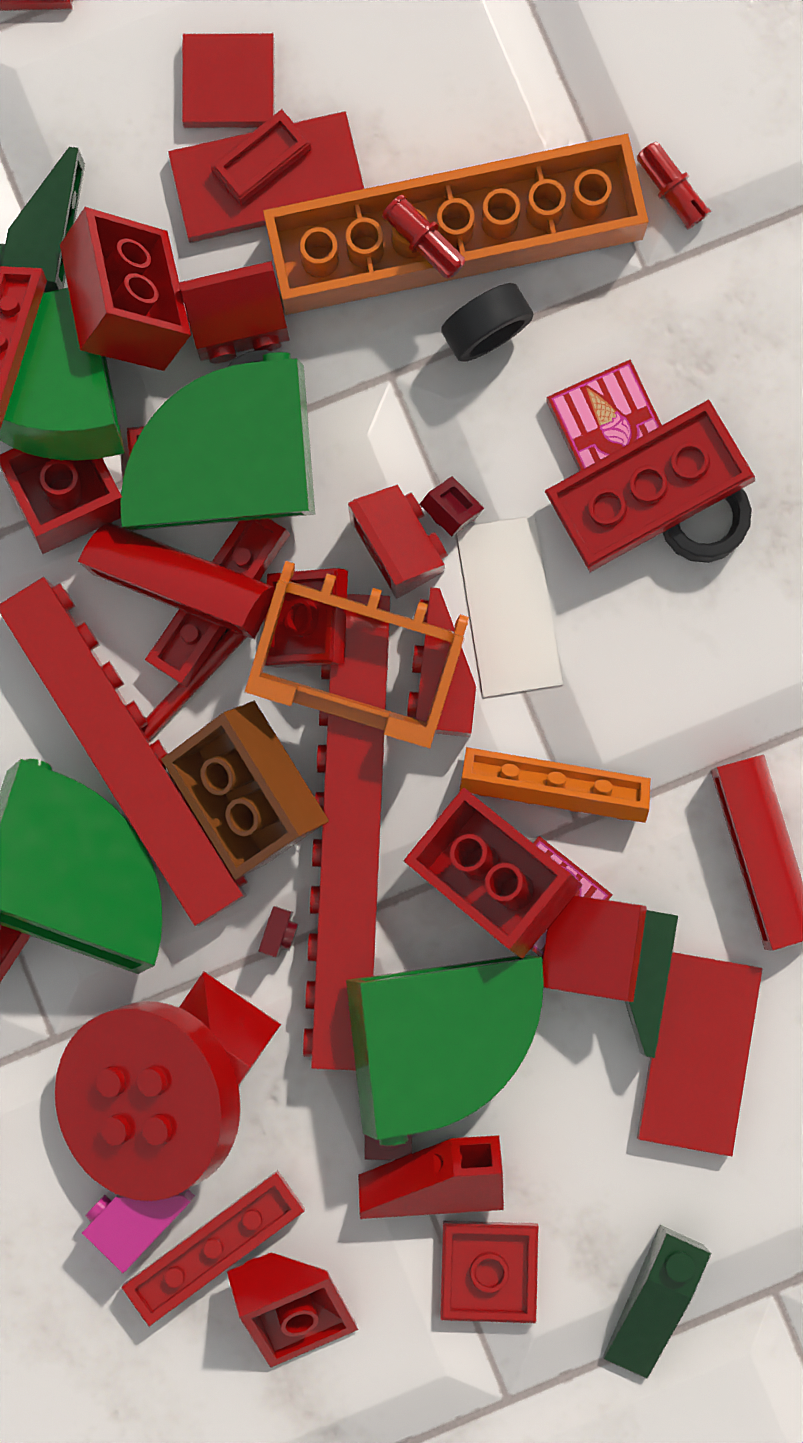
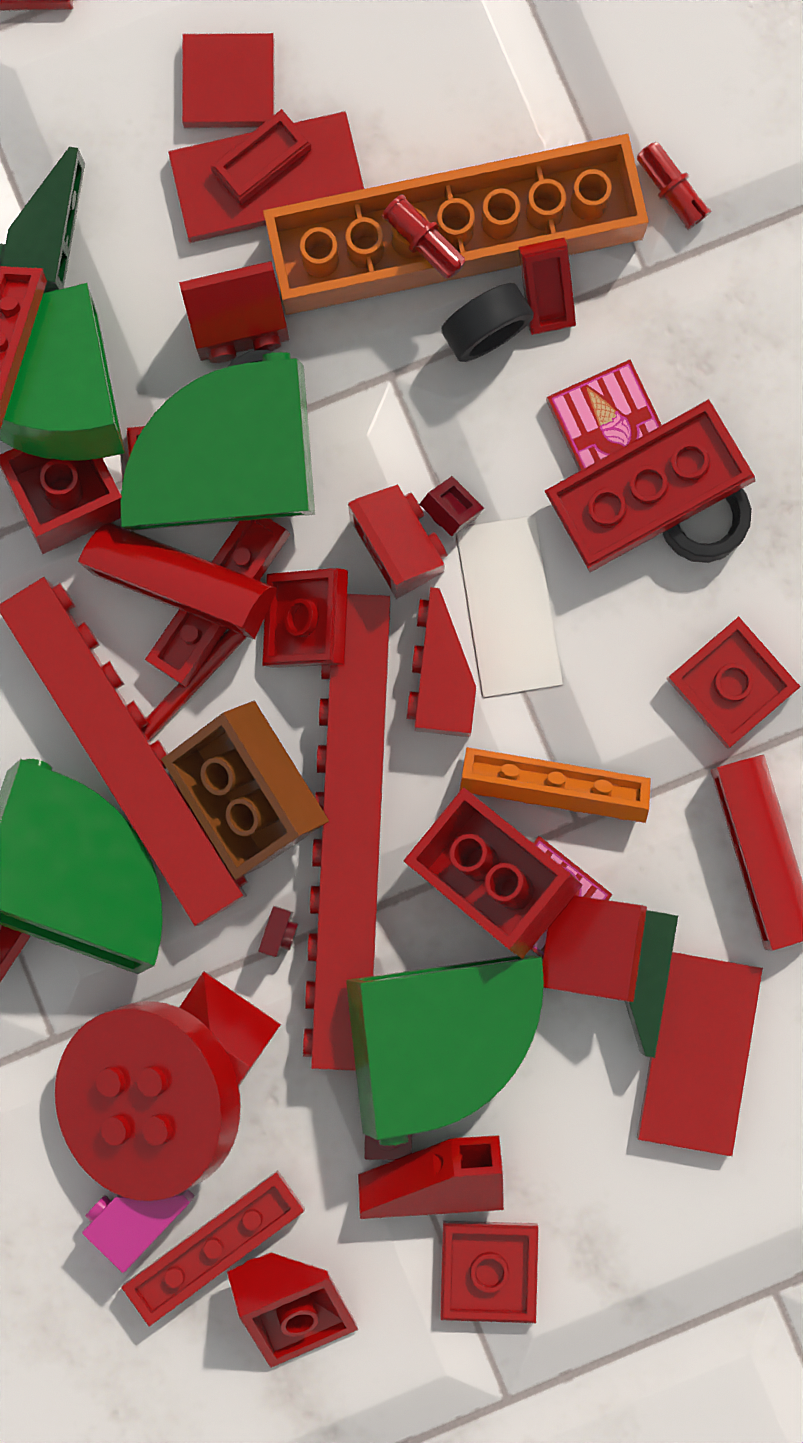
red brick [60,207,191,371] -> none
orange hinge [245,561,469,749] -> none
dark green slope [603,1225,711,1379] -> none
none -> red tile [518,237,576,335]
none -> red plate [666,616,801,749]

